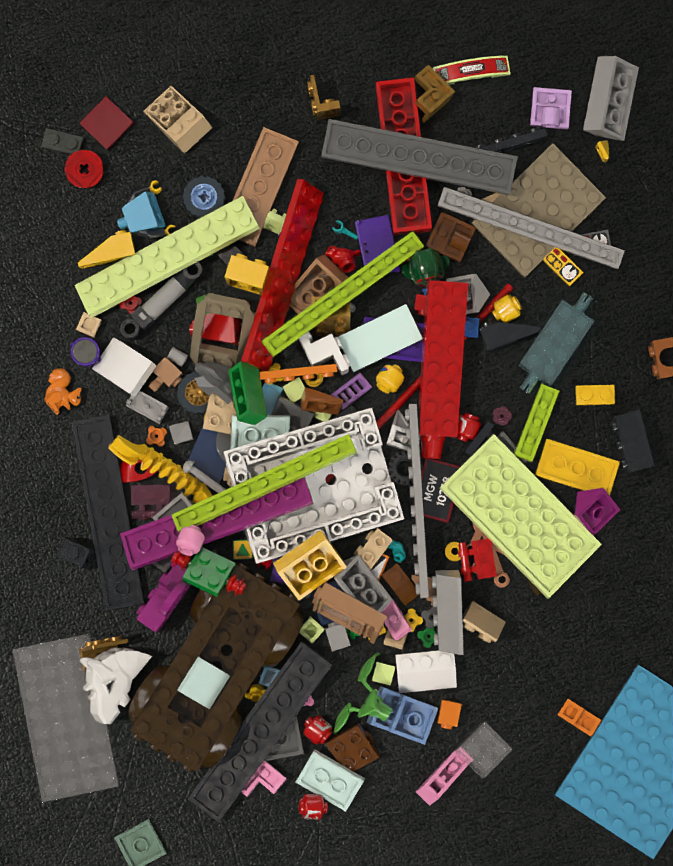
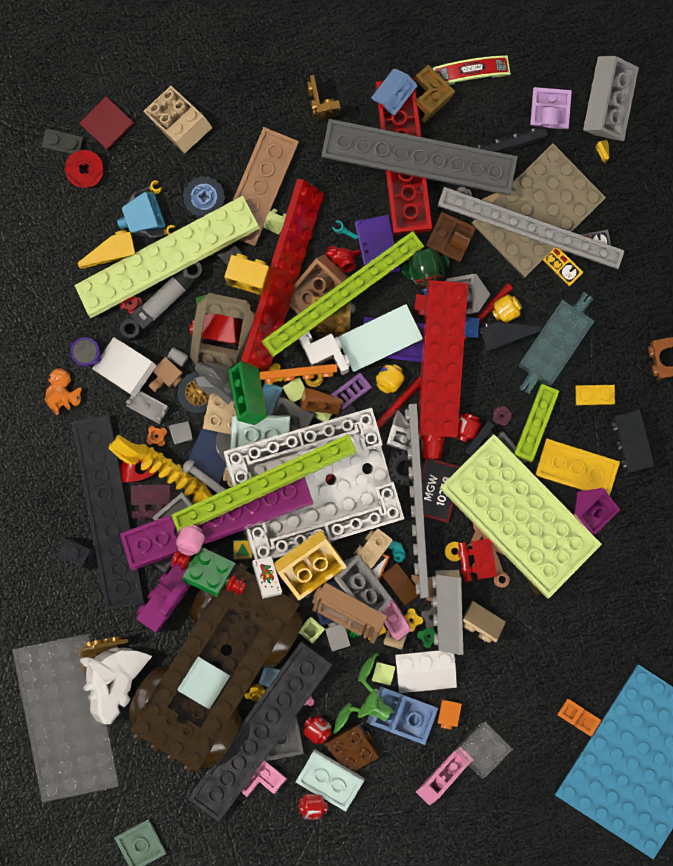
tan plate [76,312,102,338] -> none
none -> white tile [252,556,282,599]
none -> medium blue panel [371,69,418,115]

